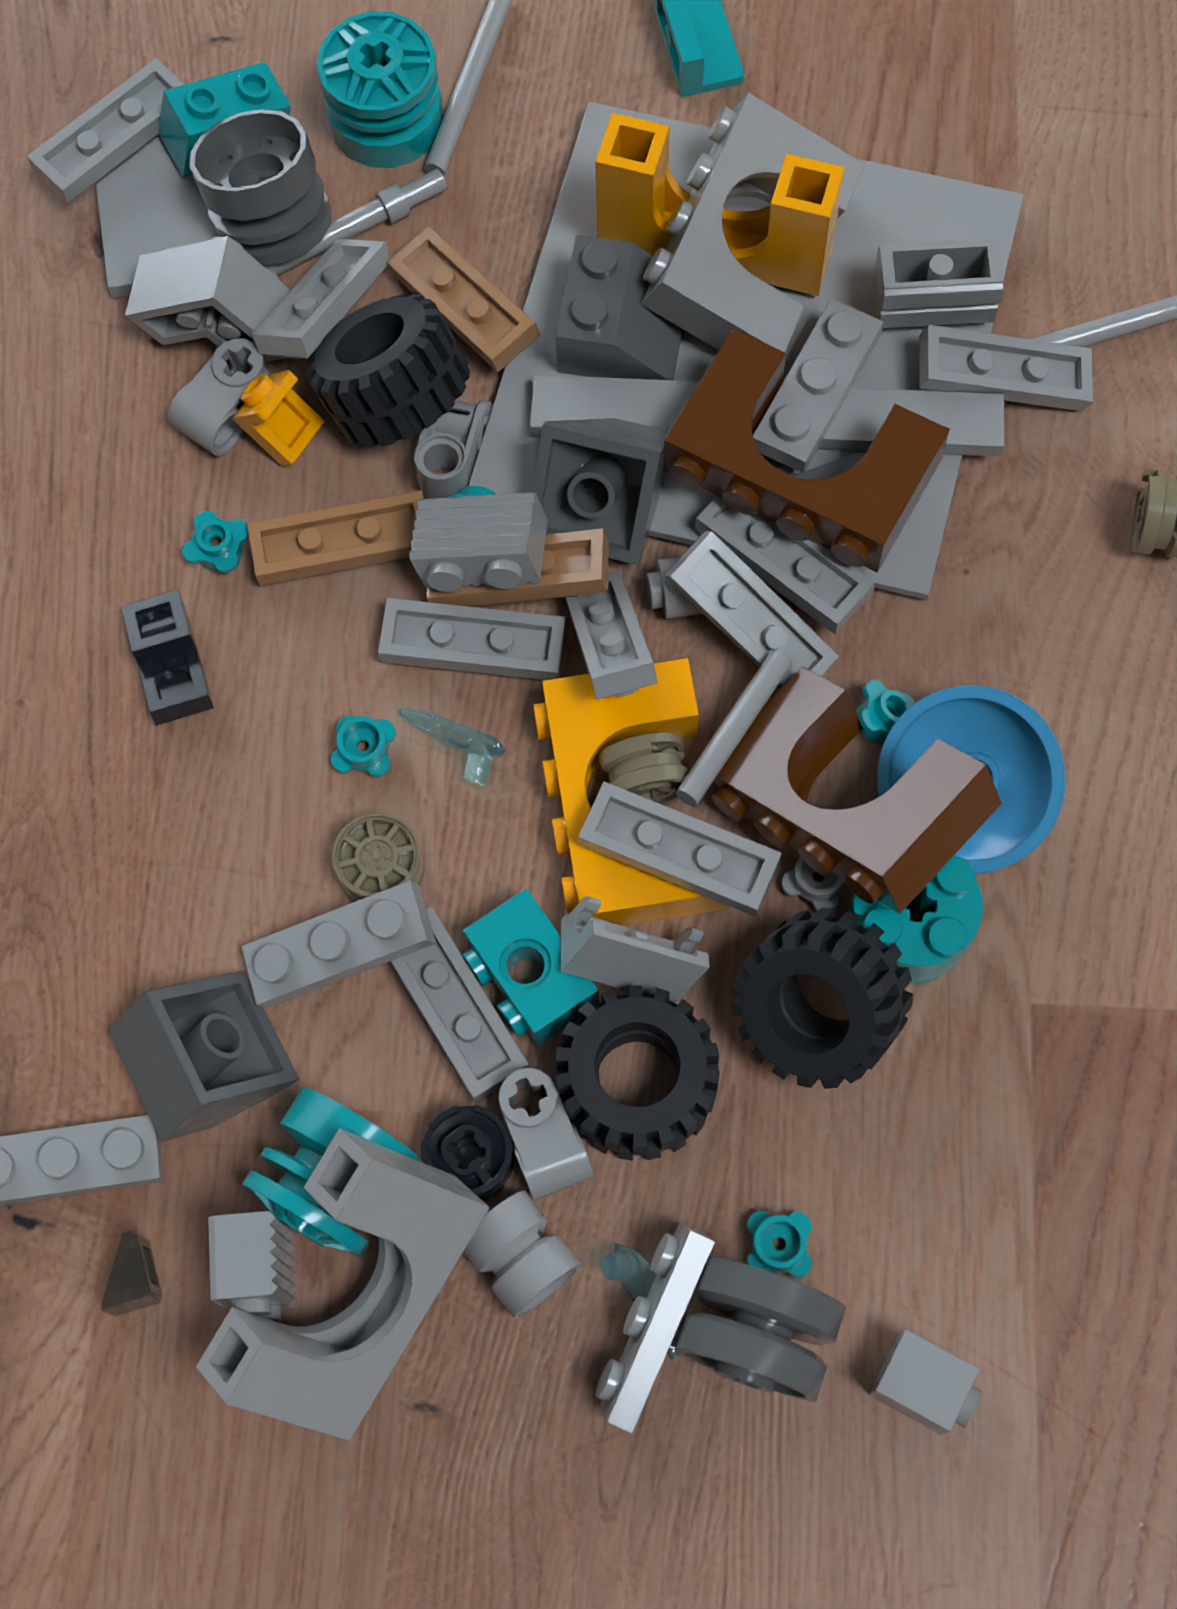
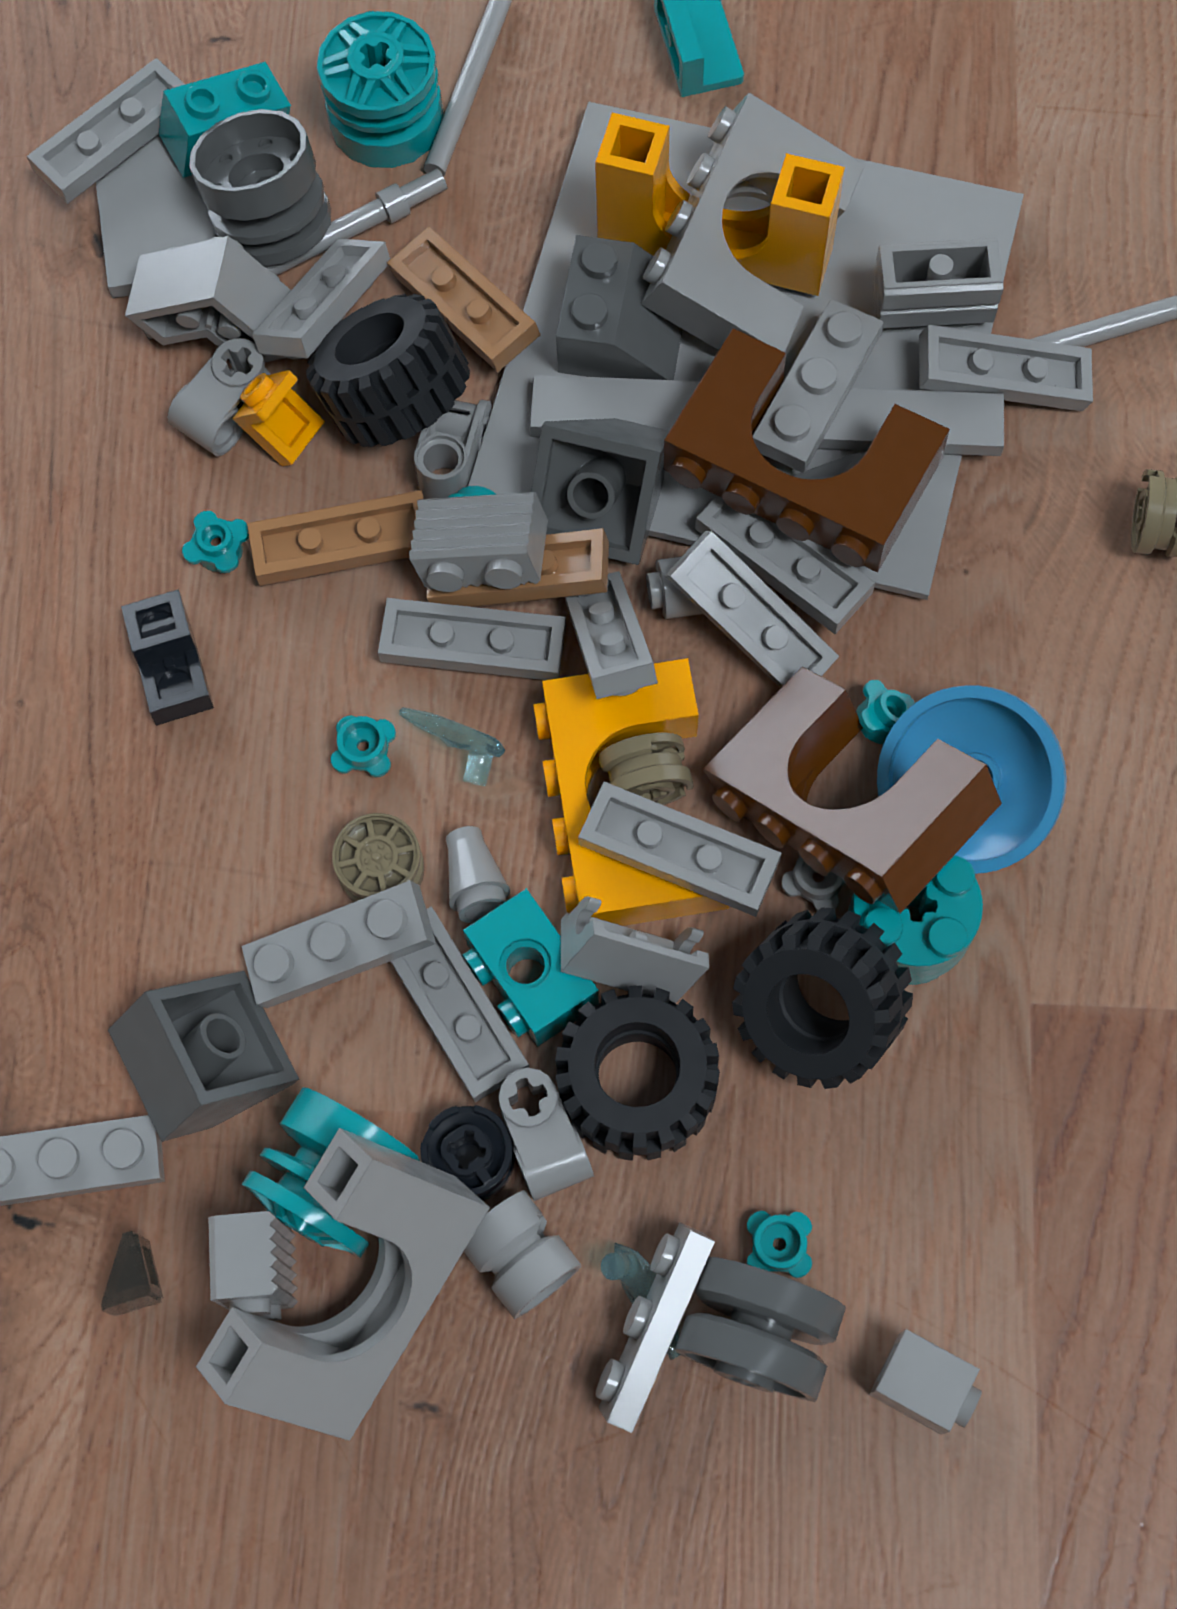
light grey bar [676,649,792,807] -> none
none -> light grey cone [446,826,510,923]

